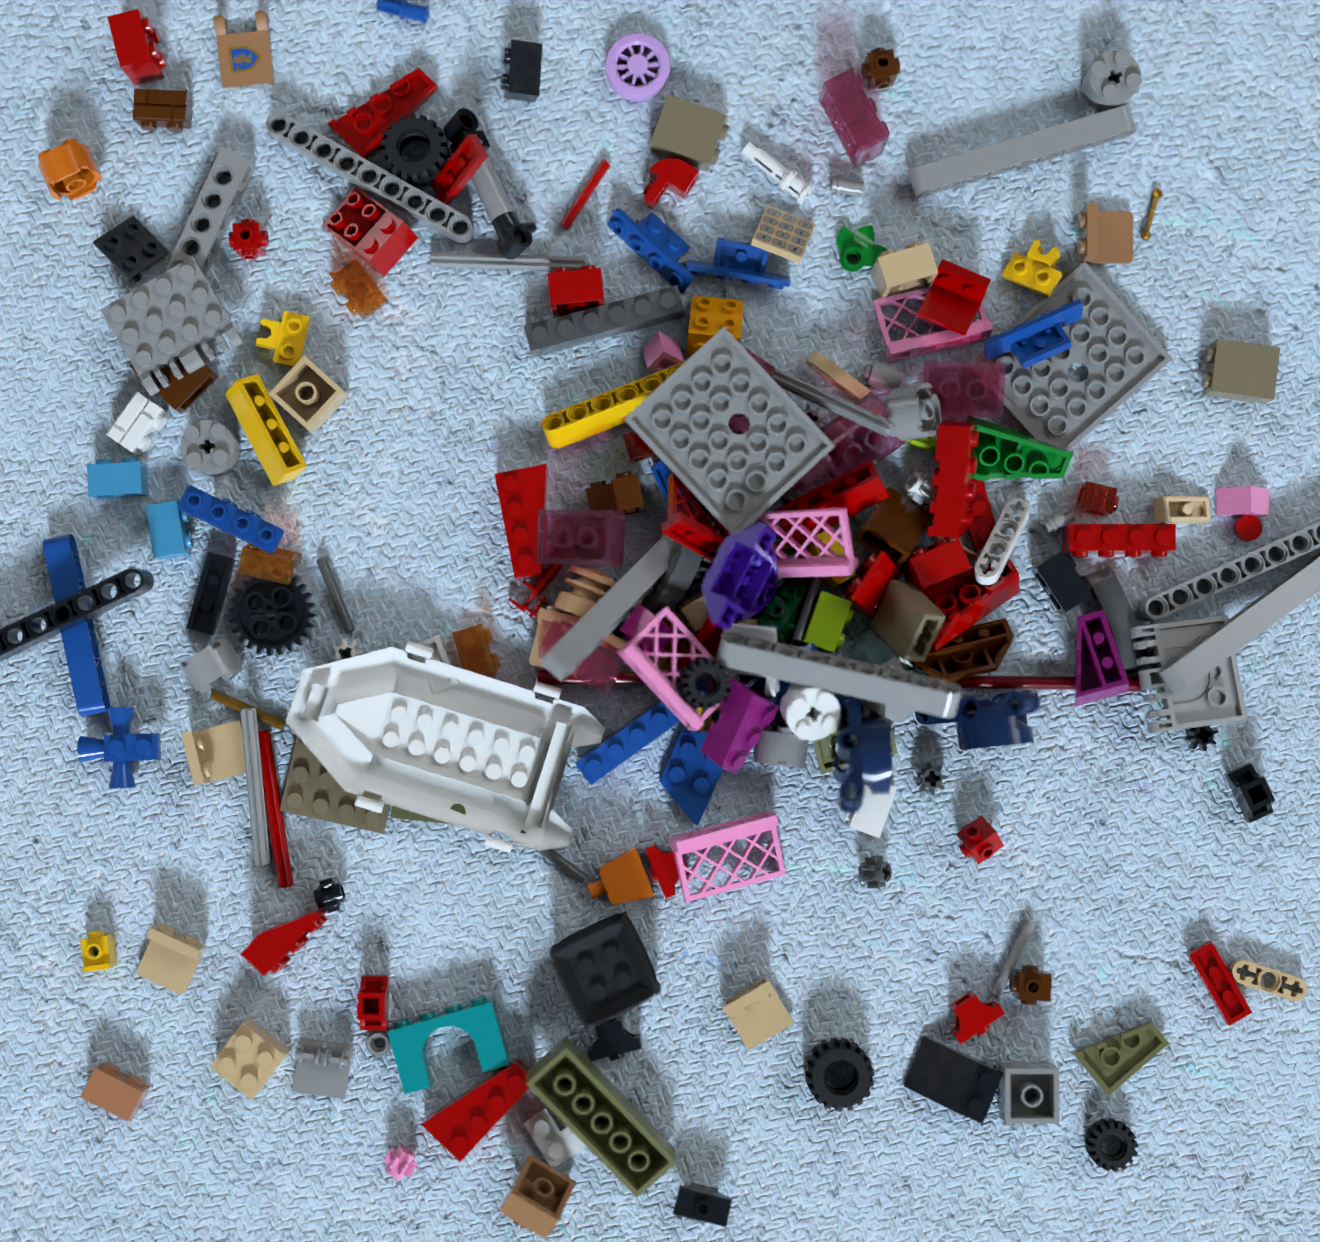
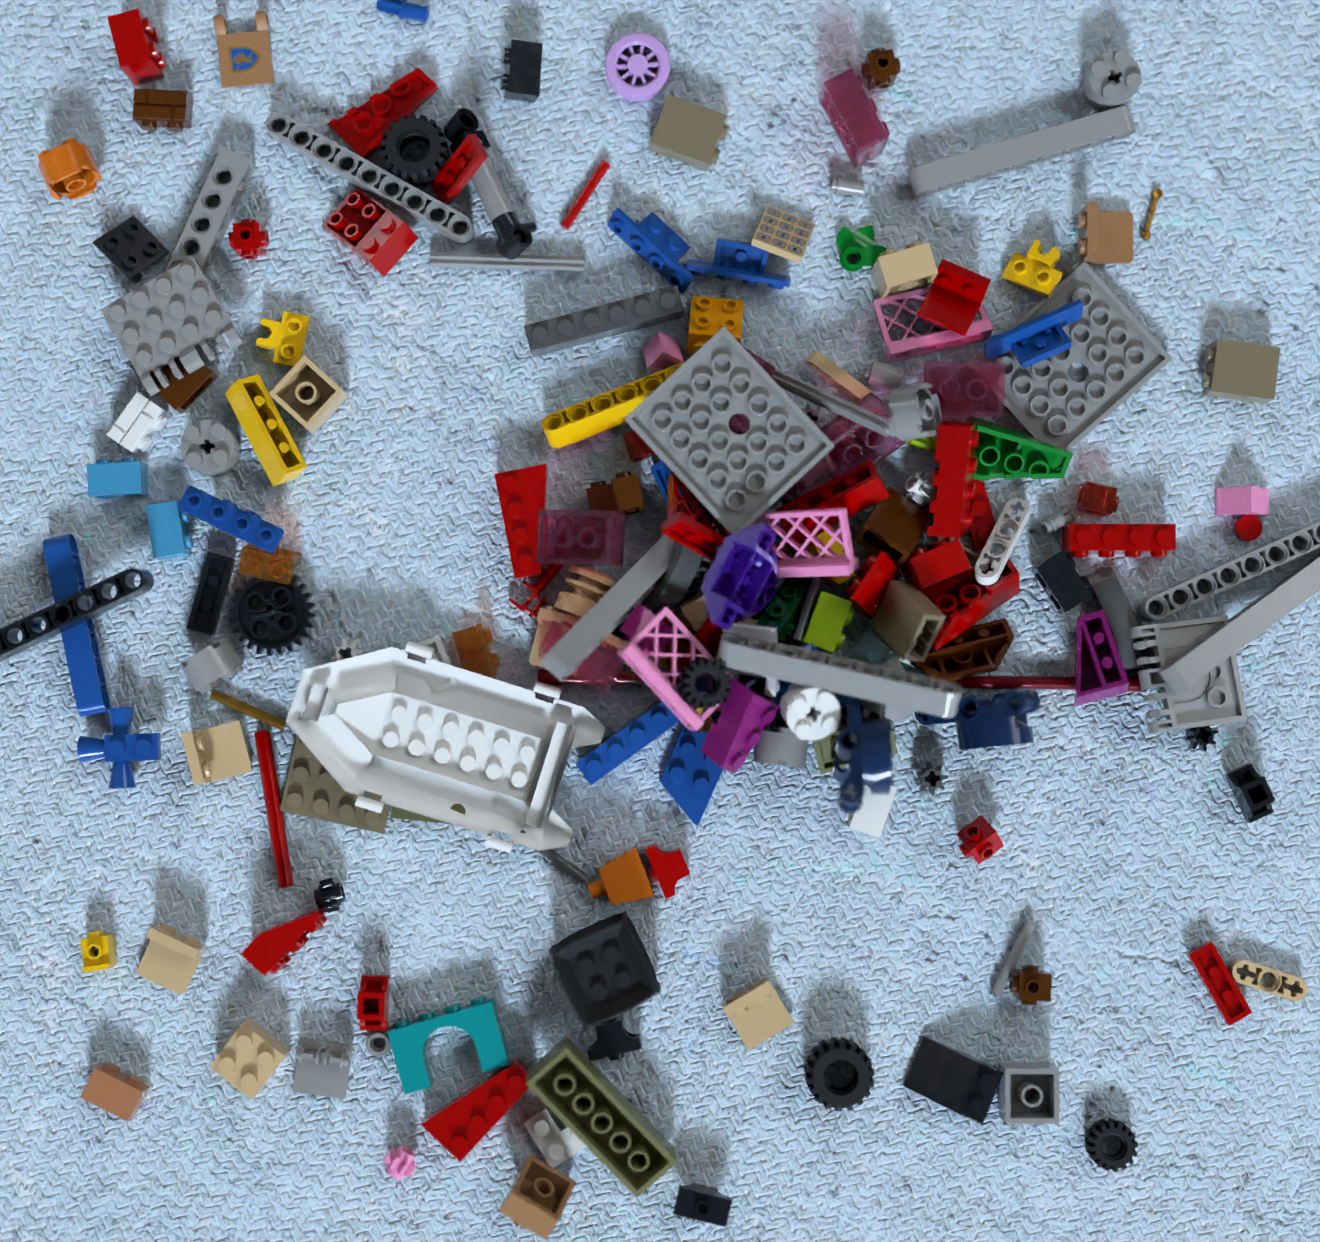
light grey axle [240,708,270,866] -> none
dark grey bar [316,557,355,634] -> none
clear orange bracket [328,259,388,320] -> none
red brick [548,265,604,316] -> none
red brick [643,158,699,210] -> none
bright pink fence [669,811,786,903] -> none
white pin [741,140,815,205] -> none
dark grey gear [858,856,892,889] -> none
red brick [949,991,1005,1044] -> none
olive wing [1071,1021,1169,1096] -> none
tan slope [1153,496,1211,524] -> none

